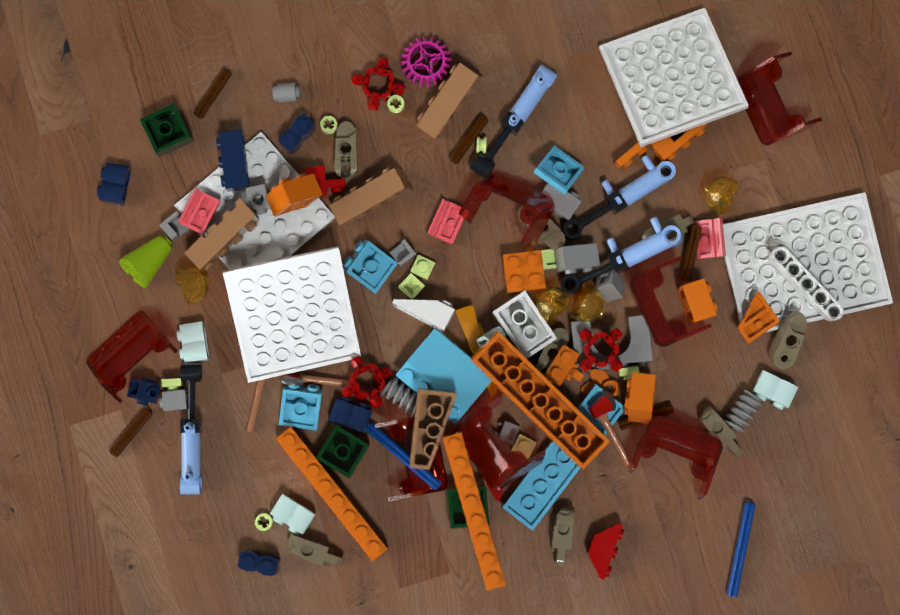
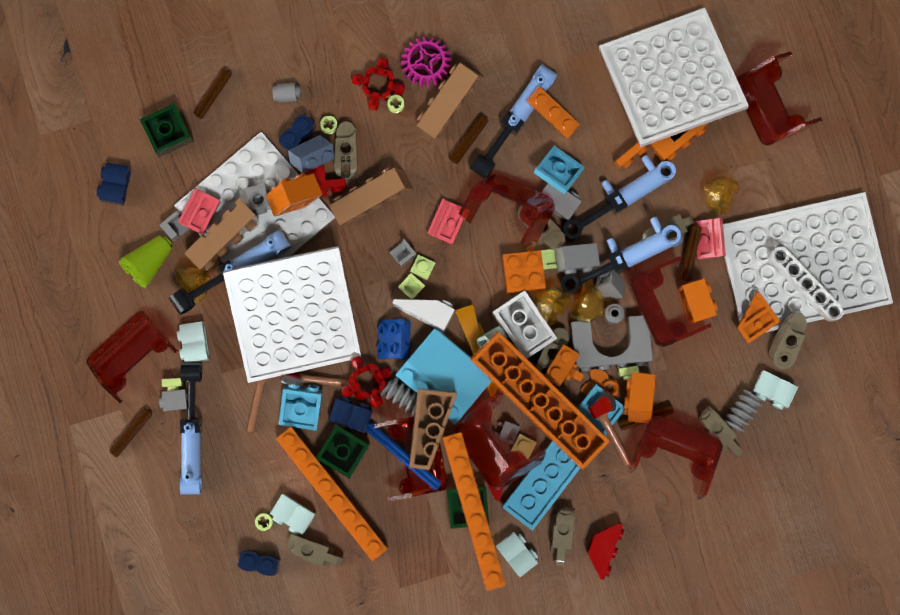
dark blue brick [127,377,161,406] -> none
dark blue brick [216,130,250,192] -> none
medium azure plate [343,240,398,294] -> none
yellowish green bush [476,136,487,154] -> none
red piece [578,328,623,372] -> none
blue axle [727,502,756,597] -> none
none -> piece [169,230,291,315]
none -> sand blue brick [288,135,334,173]
none -> blue bracket [377,319,411,360]
none -> light aqua brick [496,532,538,577]
none -> orange plate [526,87,580,139]
none -> light grey brick [603,304,624,325]

